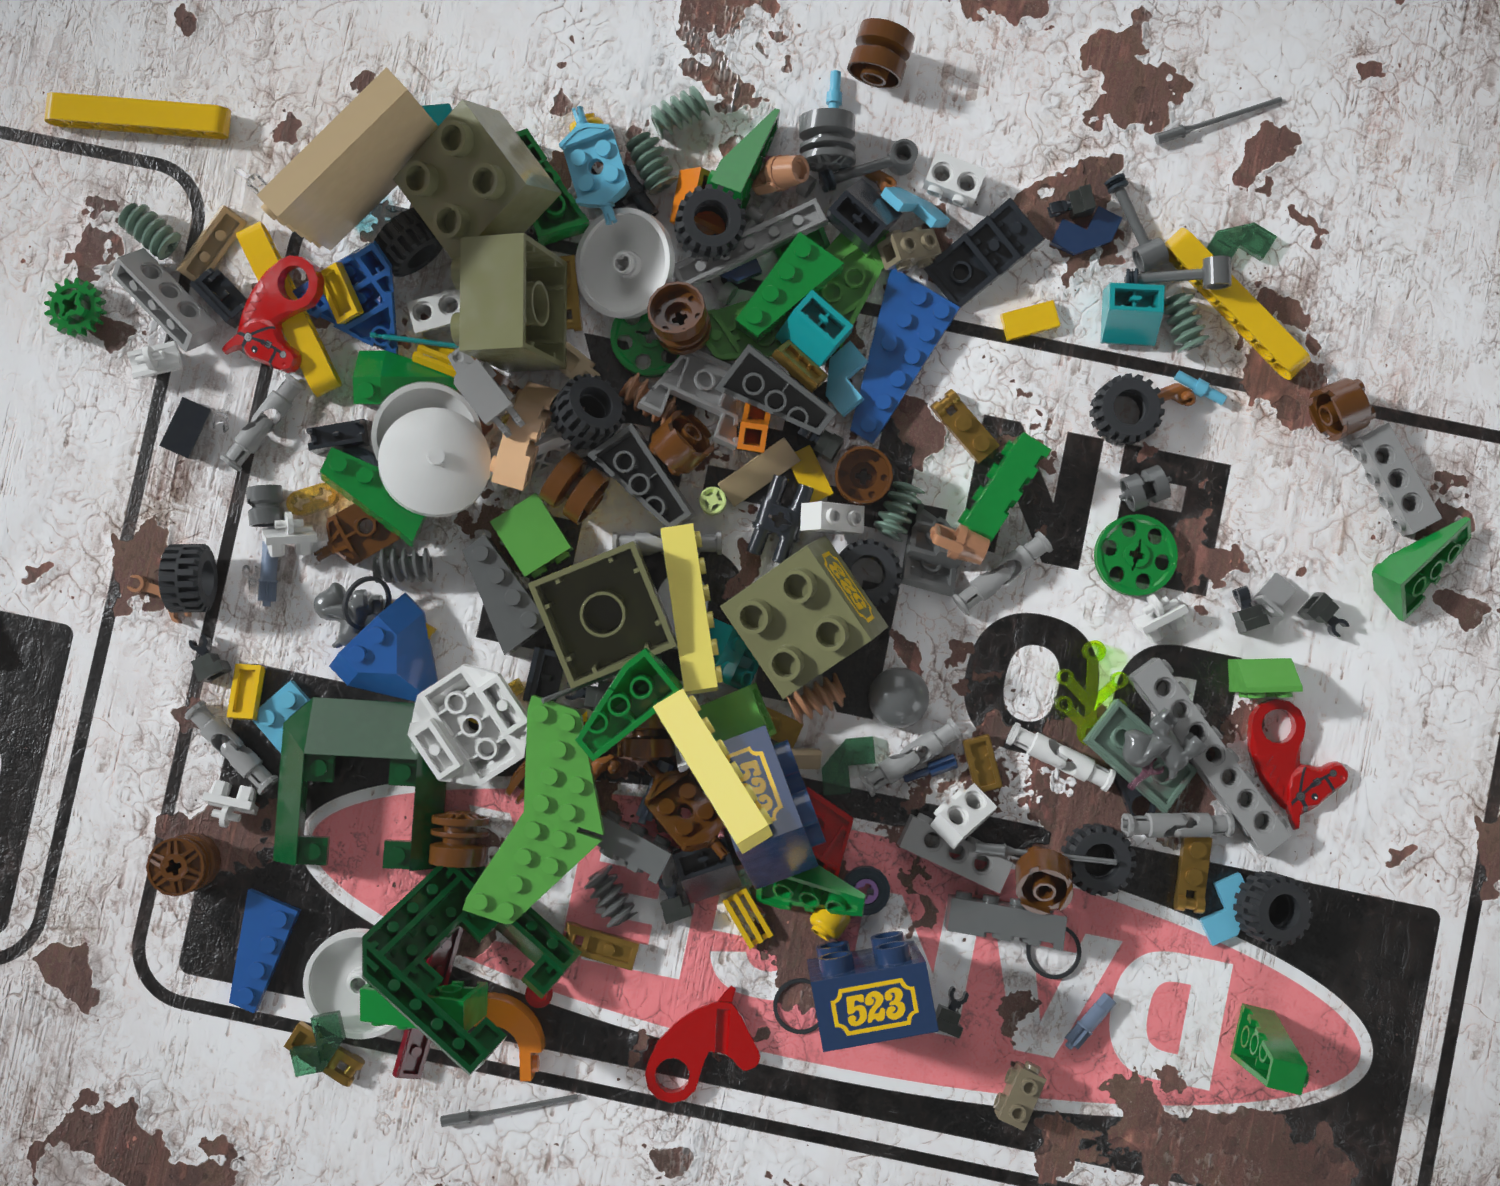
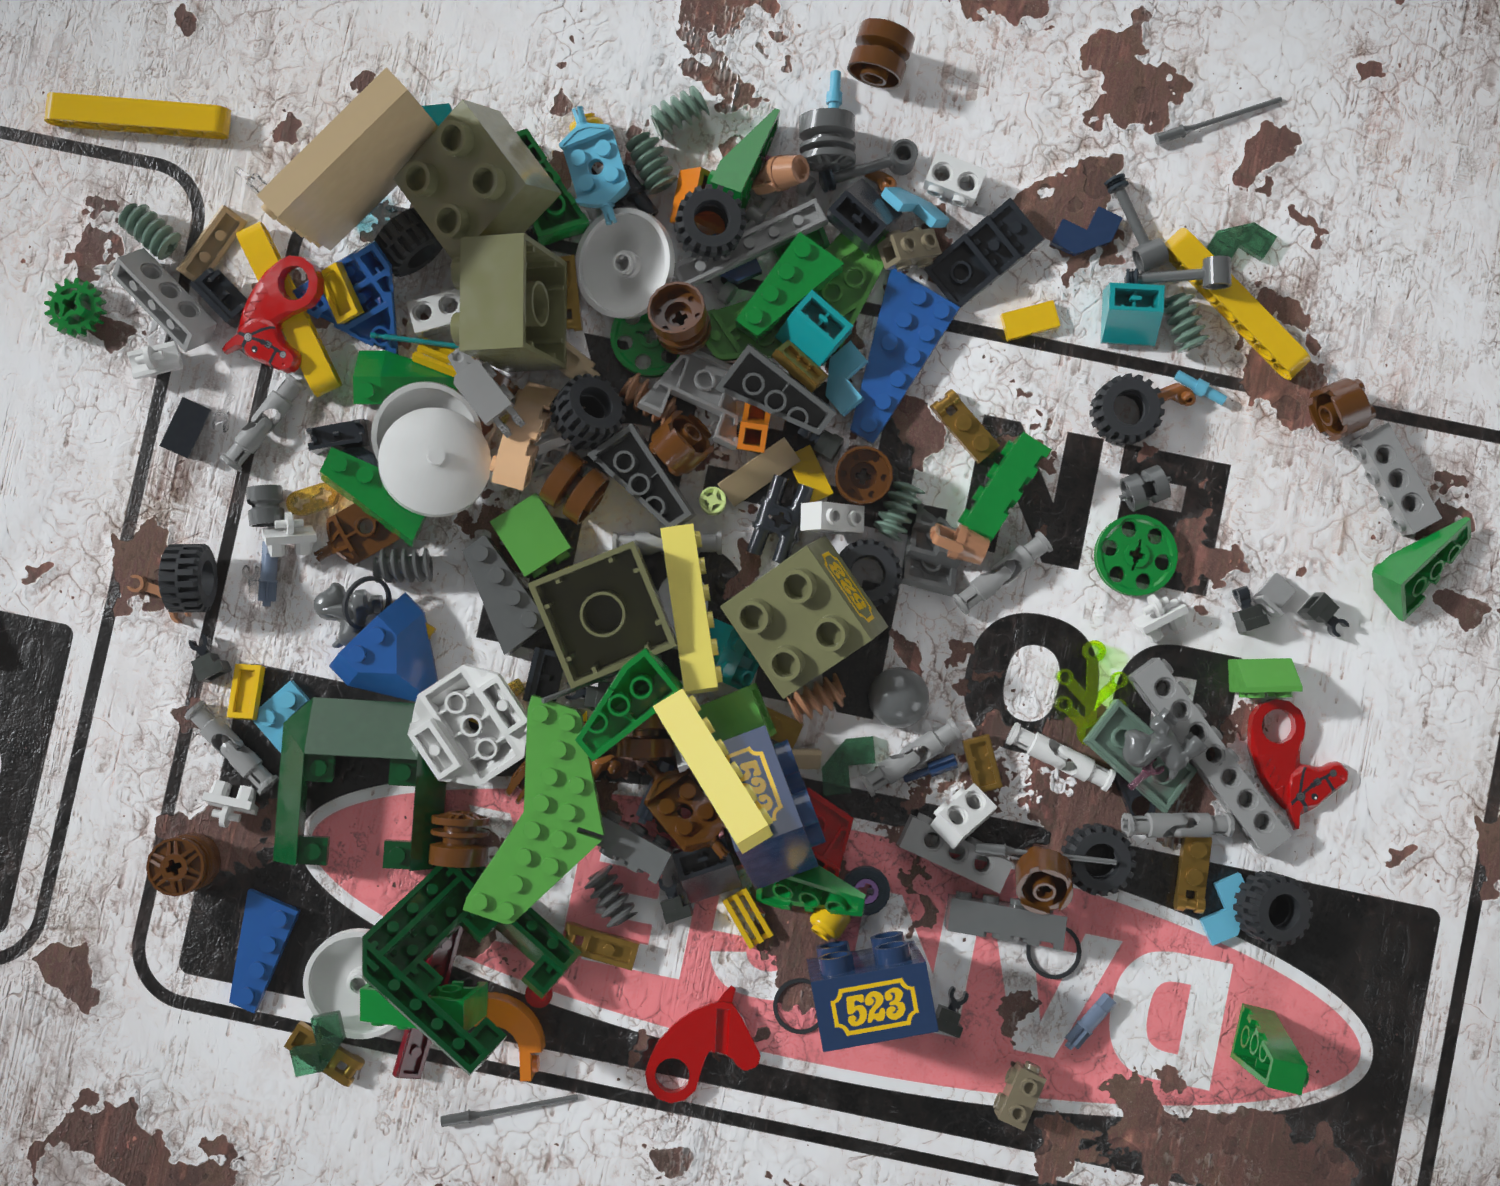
pearl dark grey piece [1047,184,1096,220] -> none

